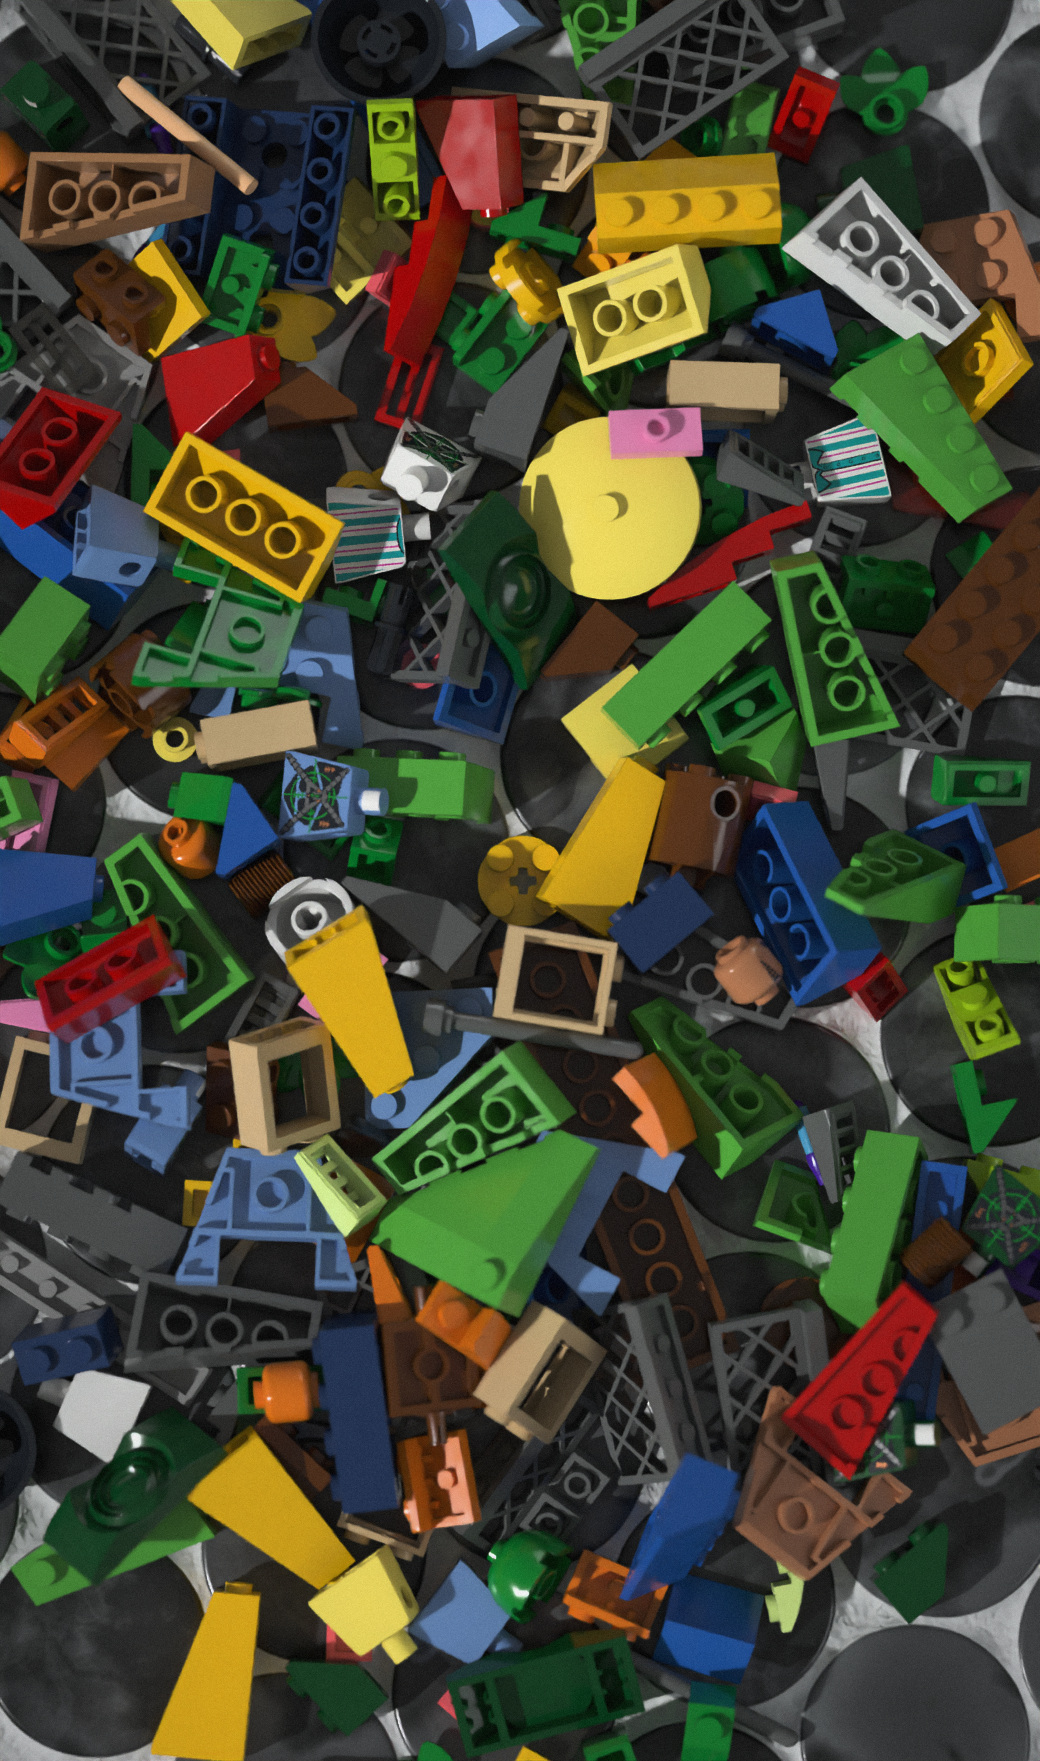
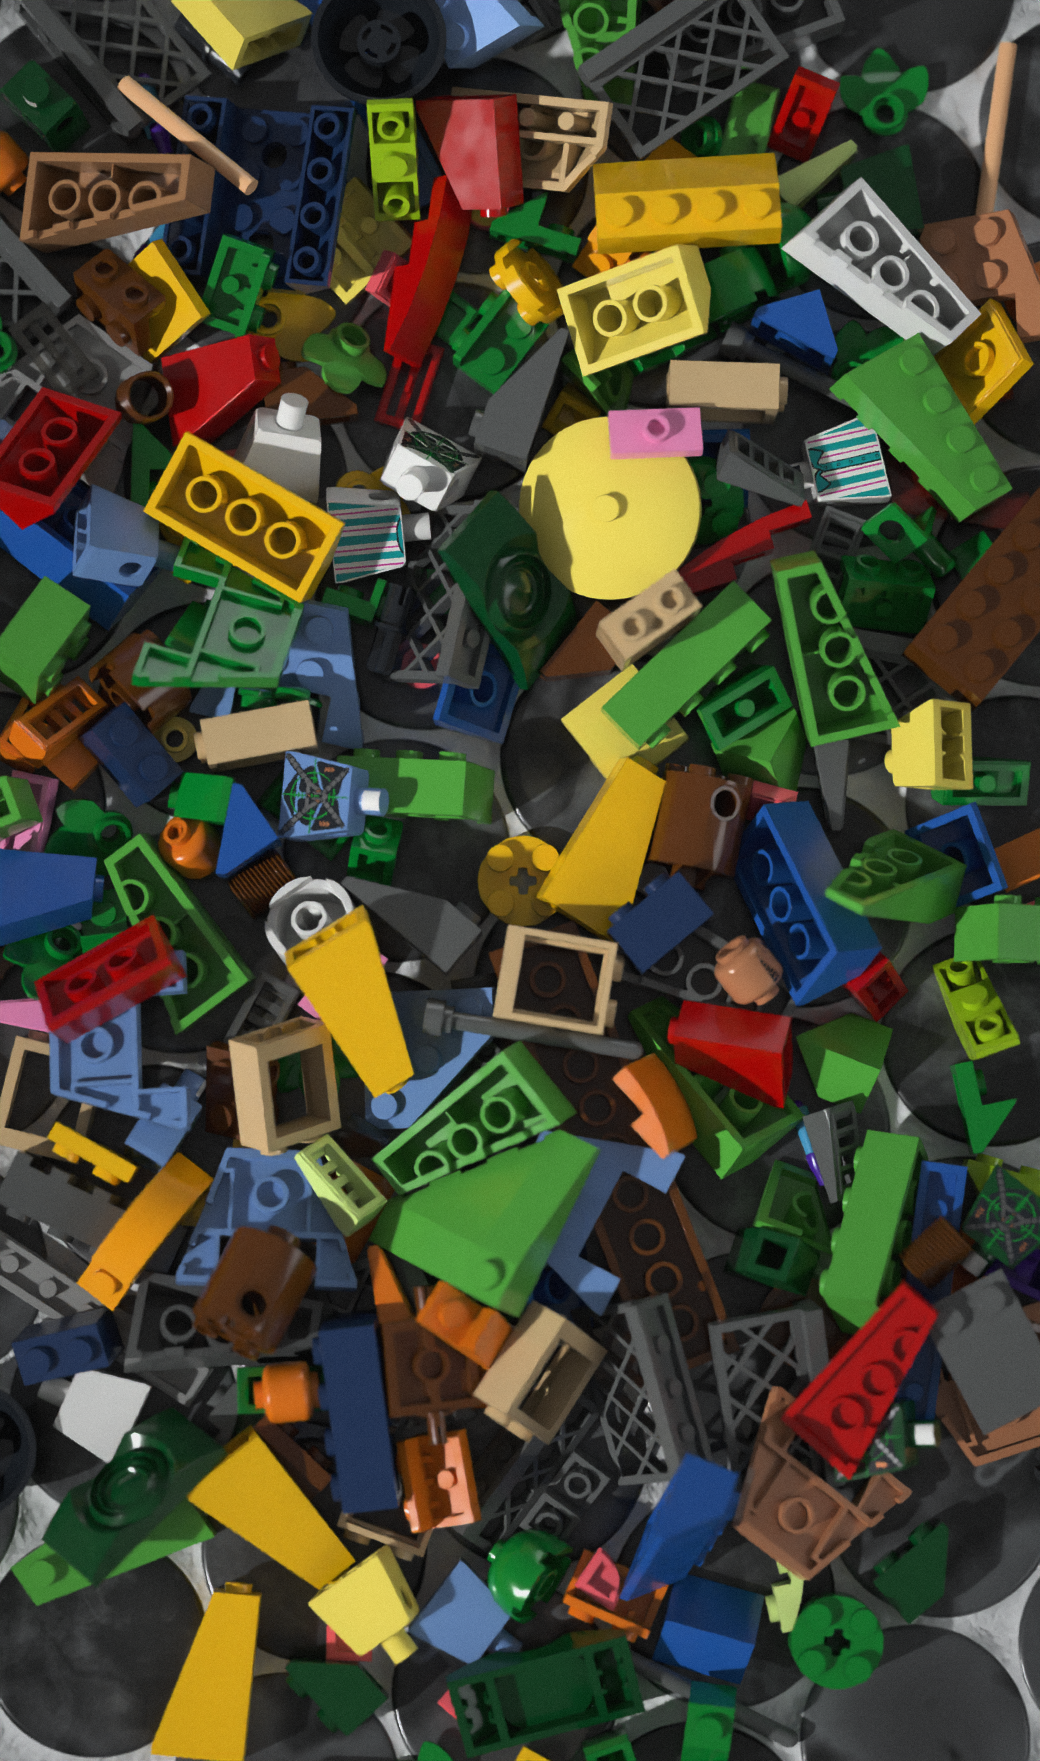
none -> green plate [44,798,133,877]
none -> yellow plate [47,1121,141,1186]
none -> light orange arch [77,1152,214,1311]
none -> dark blue brick [78,702,184,808]
none -> reddish brown piece [114,371,174,425]
none -> reddish brown cylinder [192,1225,317,1361]
none -> white torso [233,393,321,503]
none -> bright green plate [301,322,386,394]
none -> coral tile [574,1546,620,1612]
none -> tan window [596,569,702,672]
none -> red slope [667,1000,793,1108]
none -> dark green slope [723,1227,821,1296]
none -> yellowish green slope [778,140,857,208]
none -> green brick [788,1591,884,1689]
none -> bright green slope [796,1013,893,1114]
none -> green bracket [862,502,957,579]
none -> light yellow torso [884,699,973,790]
none -> light nougat bar [975,42,1017,215]

